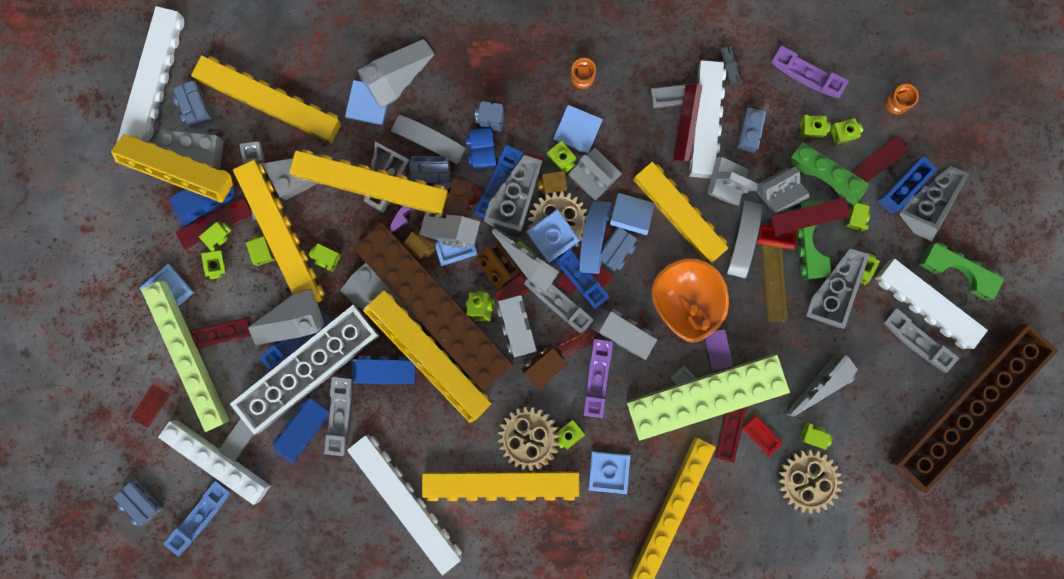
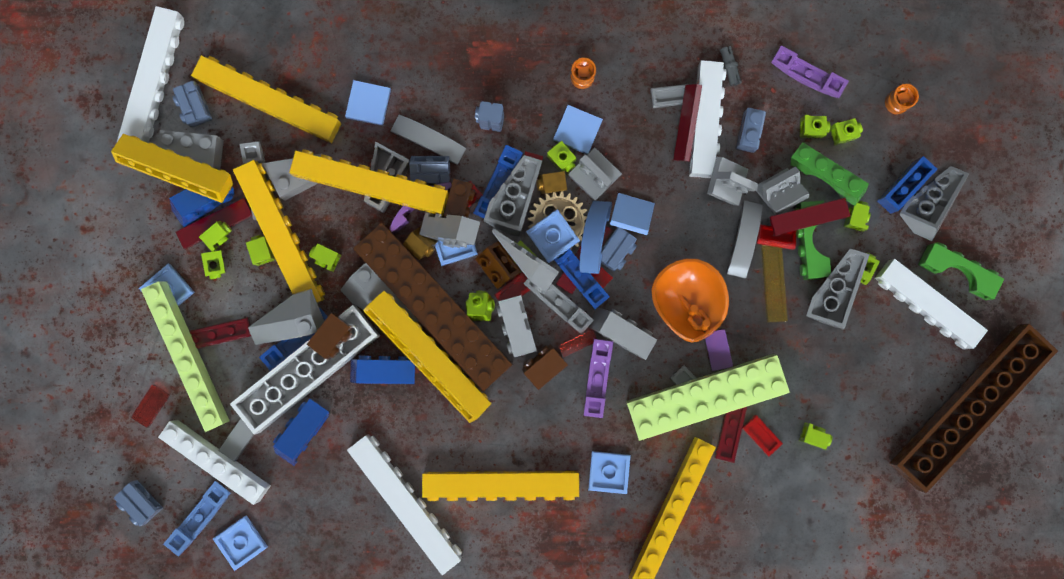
light grey slope [324,377,352,456] -> none
light grey wedge [358,39,434,109] -> none
blue brick [466,128,496,170] -> none
tan gear [498,407,561,471] -> none
lime brick [555,419,585,450] -> none
yellow brick [633,162,728,264] -> none
tan gear [777,449,842,514] -> none
light grey wedge [786,355,858,417] -> none
dark red tile [850,136,909,182] -> none
light grey slope [884,308,959,373] -> none
none -> light blue tile [213,515,268,571]
none -> reddish brown brick [306,313,353,359]

